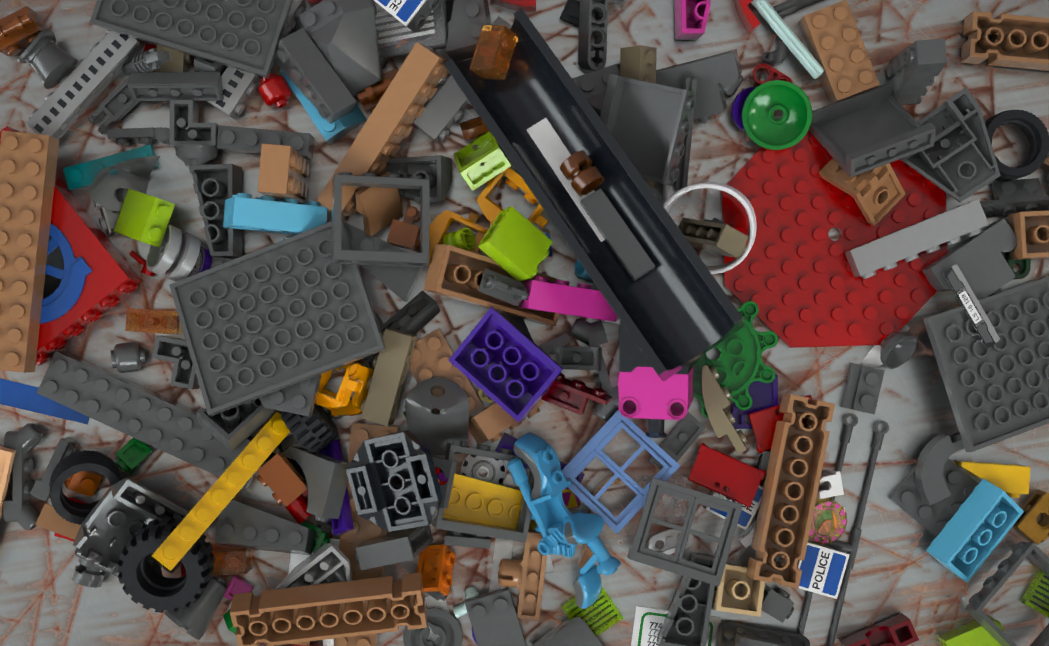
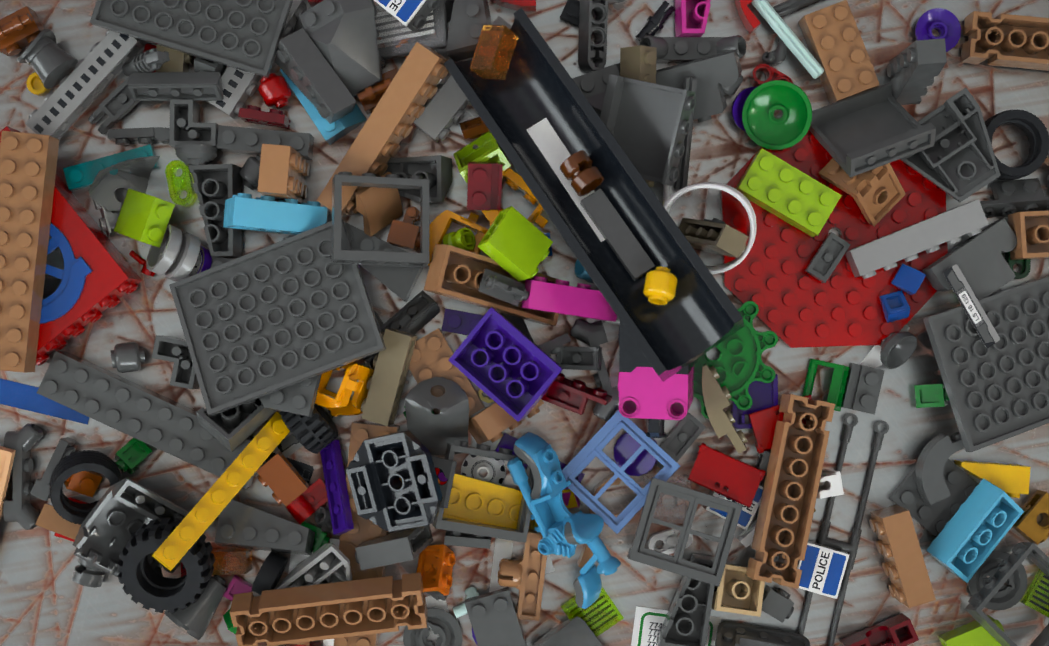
clear orange brick [125,308,180,334] -> none
dark grey arch [287,446,349,522] -> none
clear yellow tile [809,498,847,545] -> none
none -> yellow tile [26,72,51,96]
none -> clear neon green plate [165,160,195,206]
none -> dark red plate [238,105,291,129]
none -> dark grey head [240,155,261,190]
none -> black tyre [252,551,288,595]
none -> dark purple hinge [441,308,484,335]
none -> dark red plate [467,162,503,211]
none -> dark purple tile [614,431,658,476]
none -> black pin [635,1,675,41]
none -> dark grey plate [640,35,746,64]
none -> yellow head [643,267,678,305]
none -> lime brick [735,148,842,237]
none -> green tile [802,359,850,412]
none -> dark grey plate [804,232,851,283]
none -> medium nougat brick [869,505,936,608]
none -> blue slope [880,290,910,323]
none -> blue slope [891,264,926,295]
none -> green bracket [914,382,949,408]
none -> dark purple dish [915,8,961,52]
none -> dark grey gear [967,551,1027,610]

